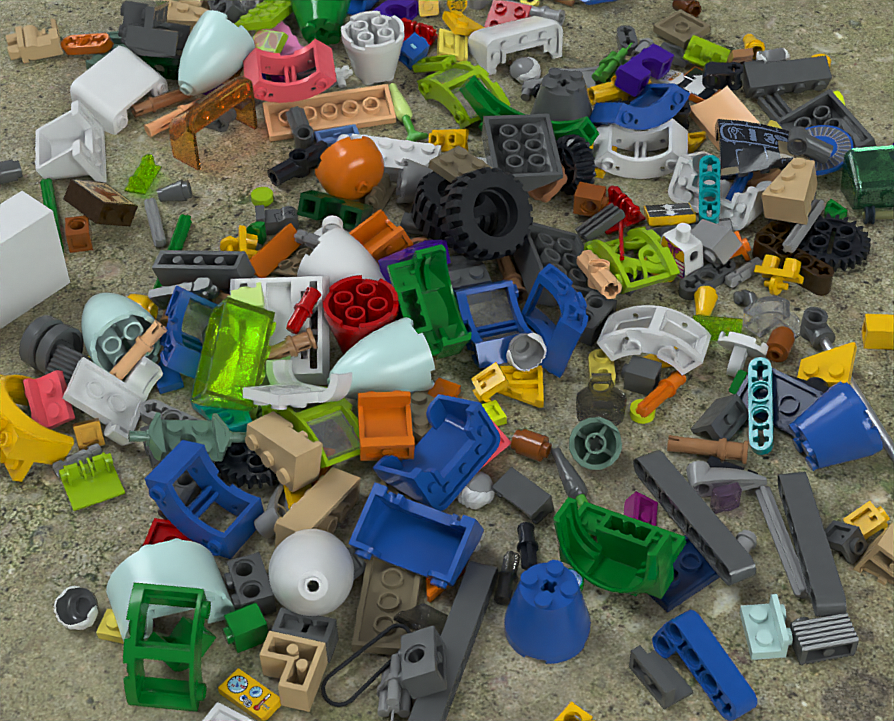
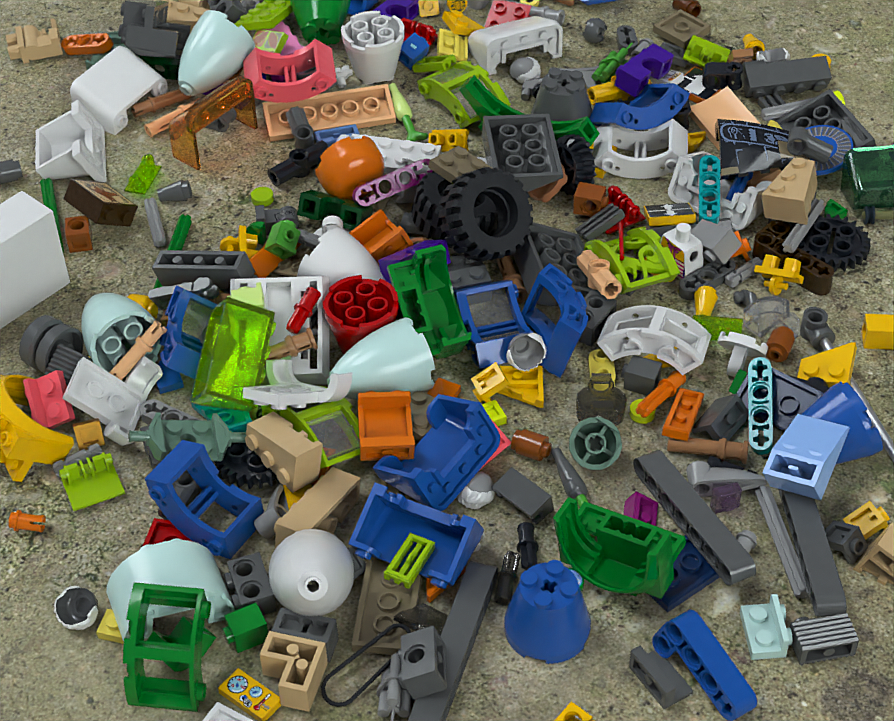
none -> orange pin [9,510,46,533]
none -> bright green brick [264,220,301,260]
none -> magenta beam [352,159,433,206]
none -> lime tile [384,533,435,589]
none -> dark grey piece [582,18,607,44]
none -> orange tile [662,388,704,441]
none -> light grey axle [760,97,815,121]
none -> light blue slope [762,414,850,500]

